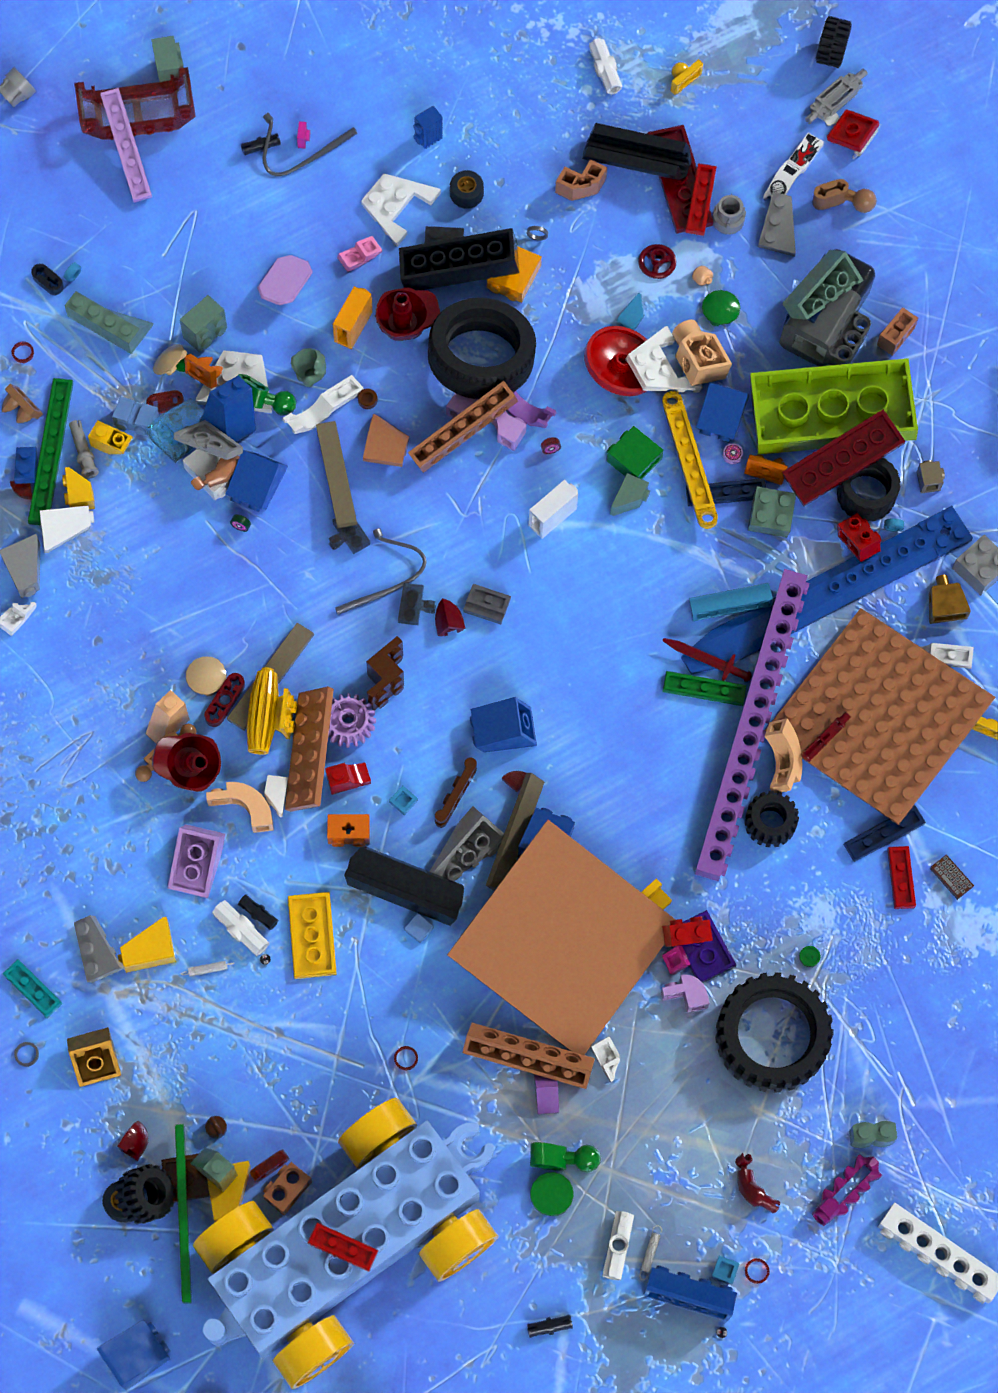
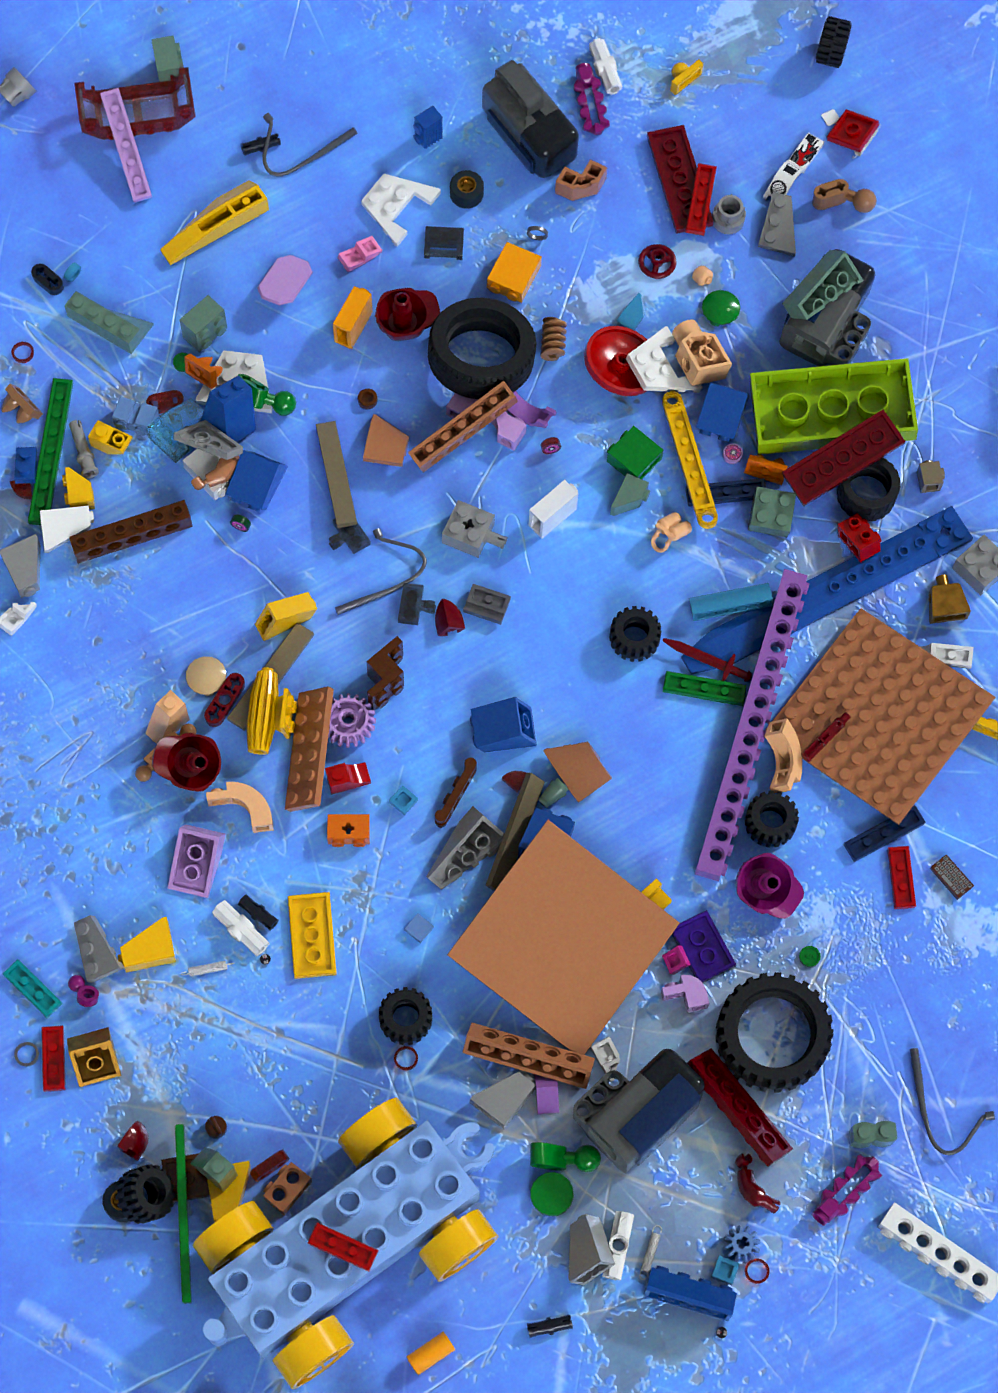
blue slope [97,1320,170,1391] -> none
tan dish [153,344,187,375] -> none
white slope [264,775,288,817] -> none
white piece [282,375,364,434] -> none
sand green hair [291,348,326,387] -> none
dark pink plate [297,121,310,149] -> none
black piece [344,847,464,926] -> none
black brick [399,228,520,290] -> none
black piece [582,123,692,180] -> none
red brick [662,916,713,947] -> none
light grey piece [805,68,868,124] -> none
nougat brick [877,307,918,356] -> none
dark azure tile [884,519,904,532] -> none
none -> red tile [42,1026,66,1092]
none -> magenta plate [68,975,99,1007]
none -> reddish brown brick [69,500,193,564]
none -> yellow wedge [160,180,269,266]
none -> yellow slope [255,592,317,641]
none -> black tyre [379,987,432,1045]
none -> light orange pin [406,1331,455,1375]
none -> light grey brick [442,500,508,558]
none -> light grey slope [470,1072,536,1129]
none -> piece [482,60,579,178]
none -> sand green cone [538,778,569,808]
none -> medium nougat piece [540,317,567,361]
none -> nougat slope [543,741,612,803]
none -> light grey slope [568,1214,615,1285]
none -> piece [573,1049,705,1173]
none -> magenta sword [574,63,610,135]
none -> black tyre [609,606,661,662]
none -> light nougat piece [651,512,692,553]
none -> dark red plate [687,1048,793,1167]
none -> medium blue gear [723,1225,761,1264]
none -> magenta piece [736,853,804,919]
none -> dark grey piece [910,1048,995,1155]

